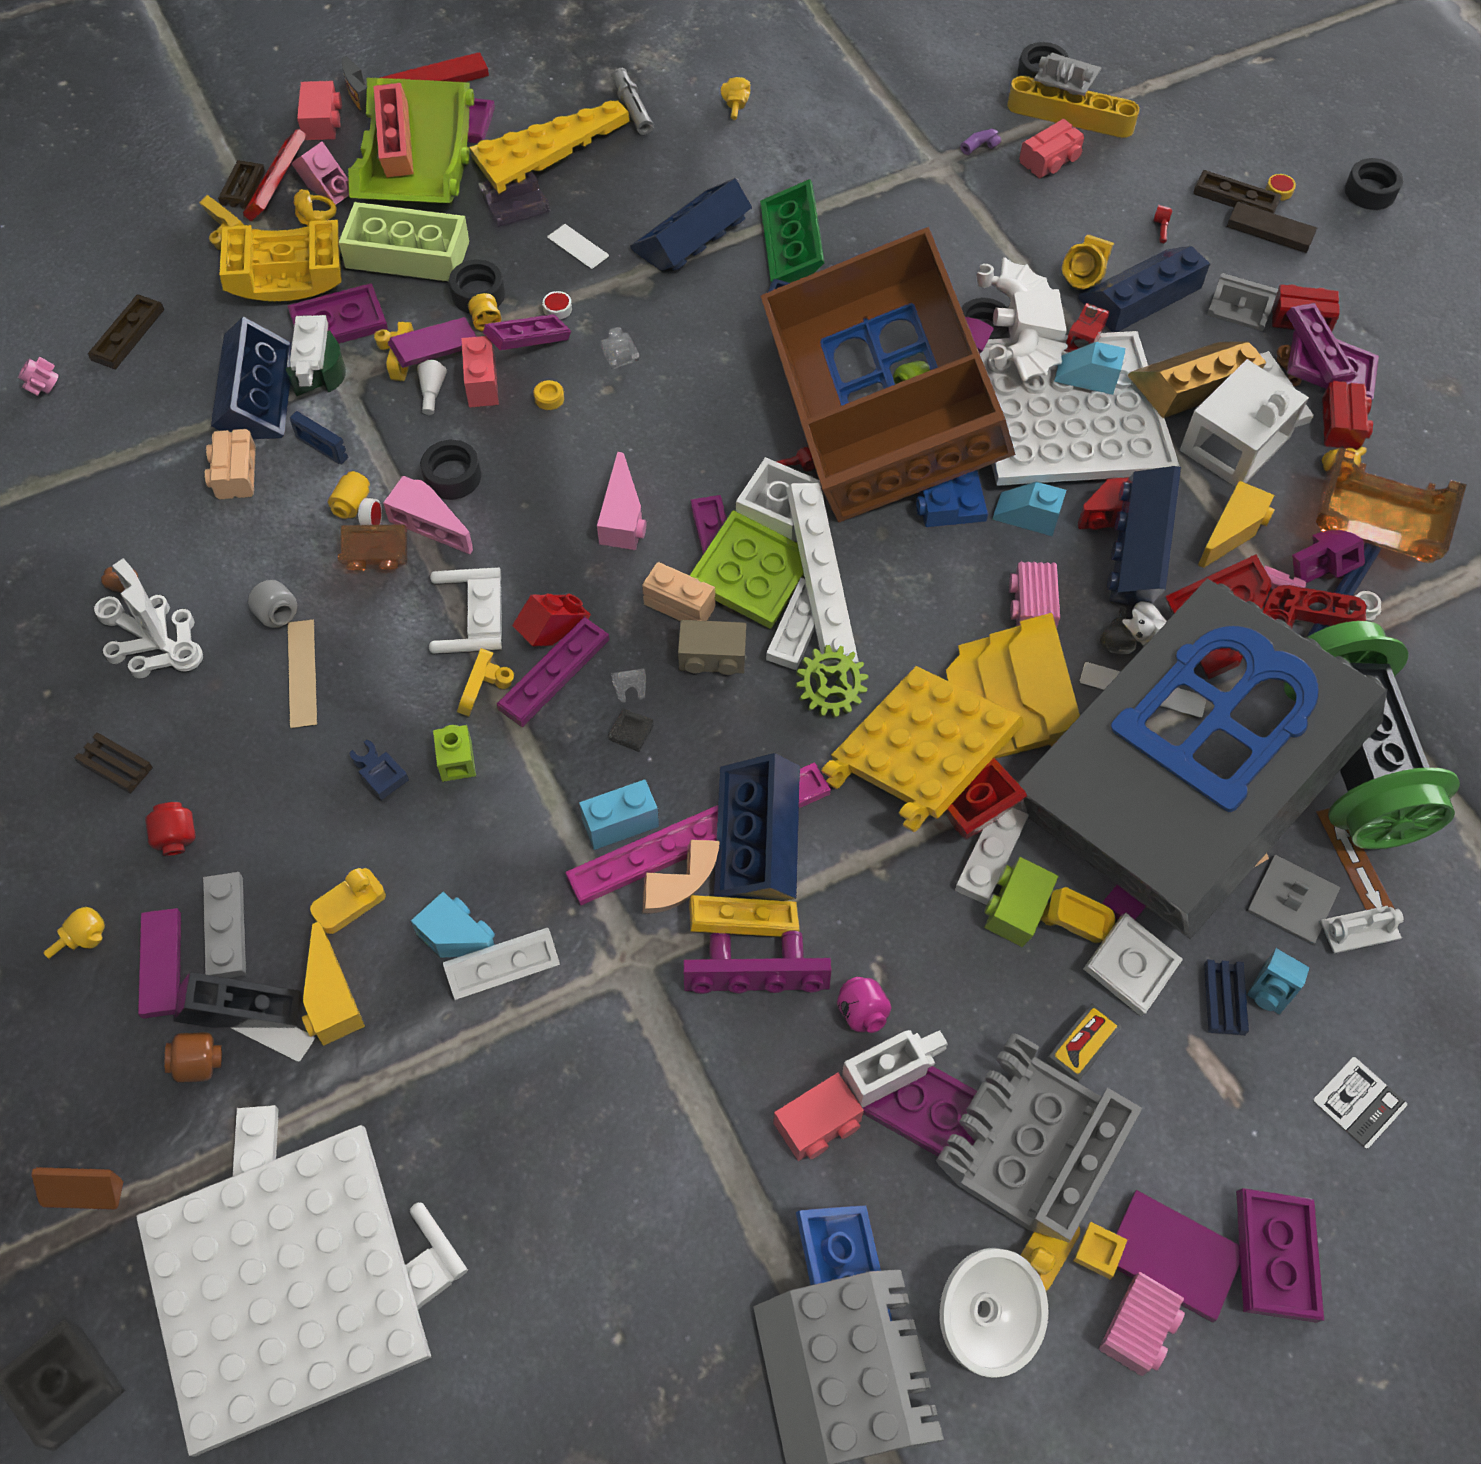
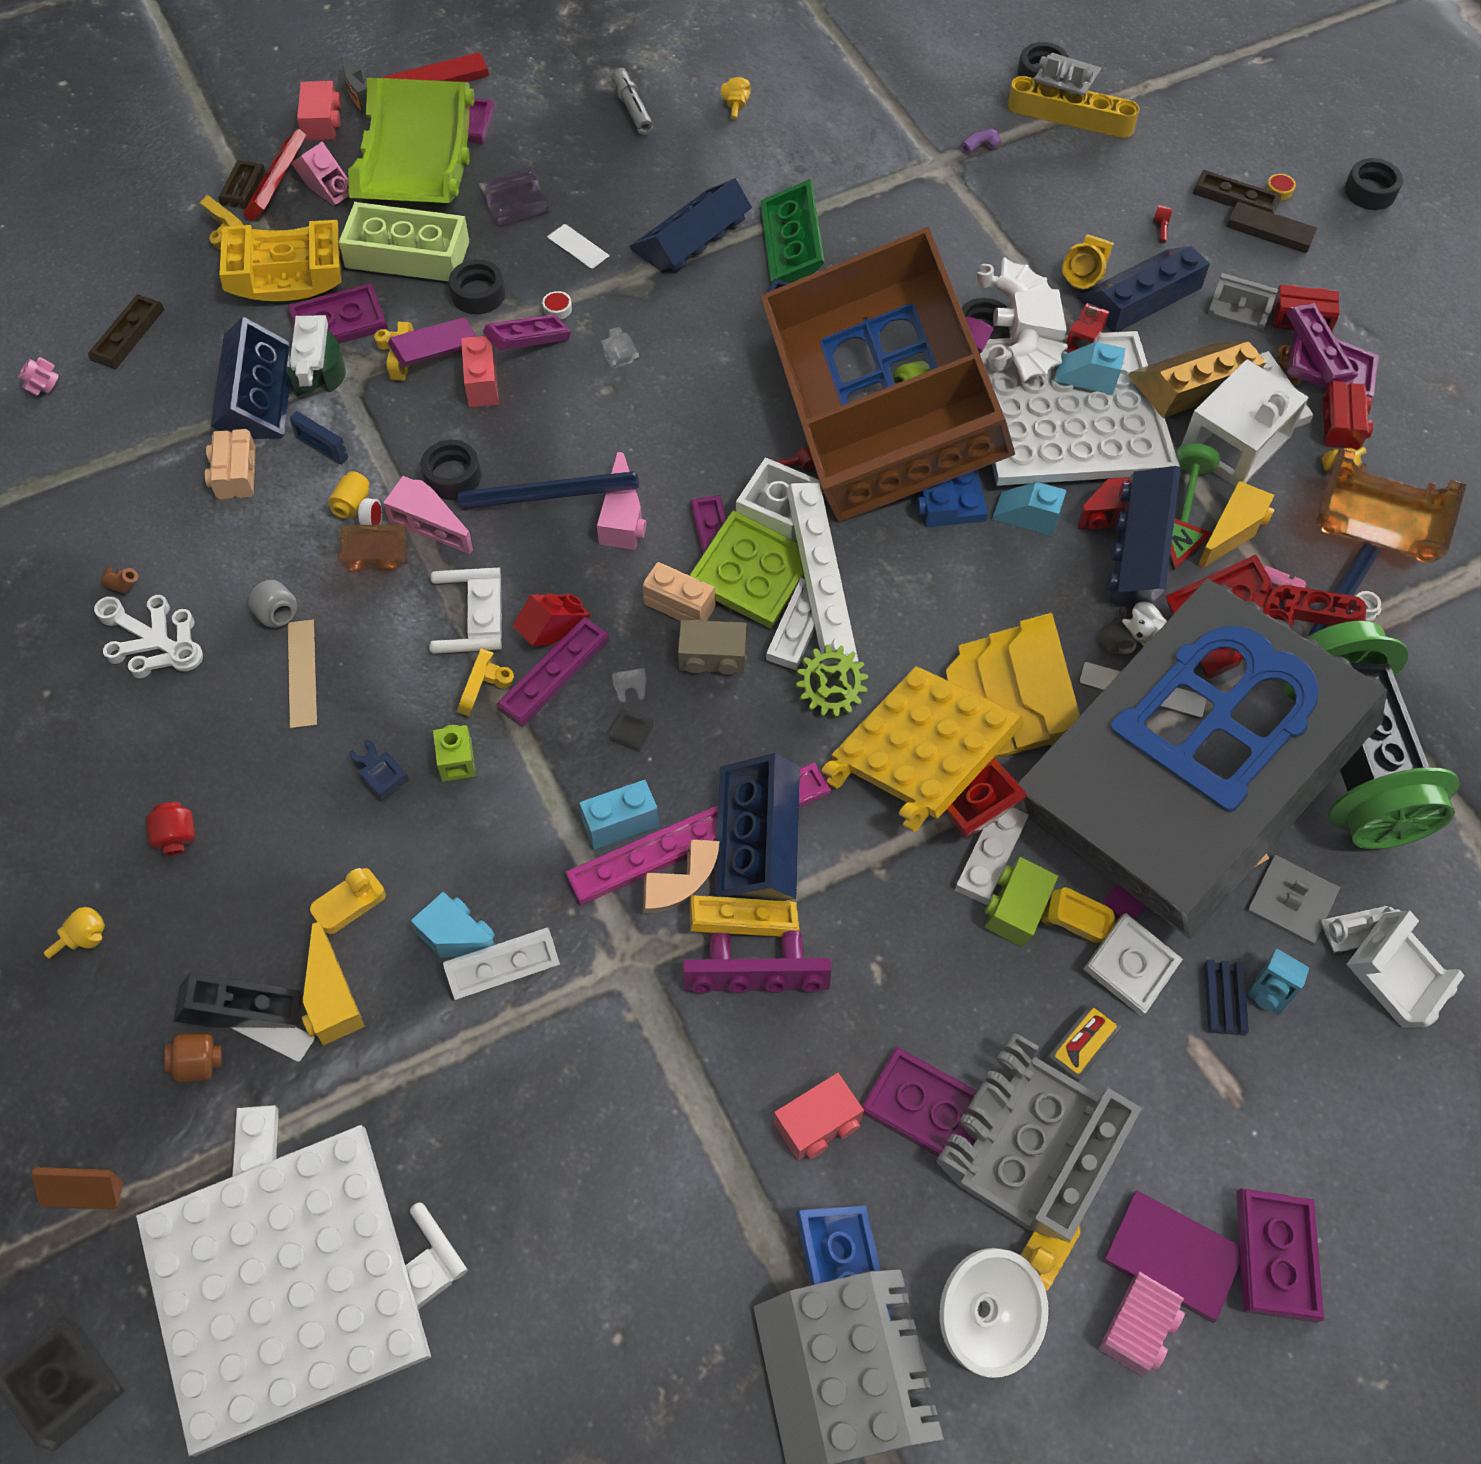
dark brown tile [74,732,153,794] -> none
white slope [113,558,166,650] -> none
magenta tile [138,908,181,1019] -> none
light grey plate [203,872,246,978] -> none
yellow piece [294,189,337,226] -> none
coral brick [373,83,414,178] -> none
white cone [417,360,447,415] -> none
yellow wheel [468,293,502,331] -> none
yellow wing [469,100,630,194] -> none
yellow tile [534,380,564,410] -> none
dark pink head [837,977,892,1033] -> none
white hinge [842,1030,948,1108] -> none
bright pink brick [1009,561,1060,628] -> none
coral brick [1019,119,1084,179] -> none
yellow tile [1073,1221,1127,1280] -> none
magenta brick [1292,530,1365,583] -> none
sticker [1314,1057,1407,1148] -> none
dark orange sticker [1316,808,1395,910] -> none
none -> dark blue axle [457,471,639,509]
none -> bright green piece [1170,443,1220,570]
none -> white panel [1346,910,1464,1028]

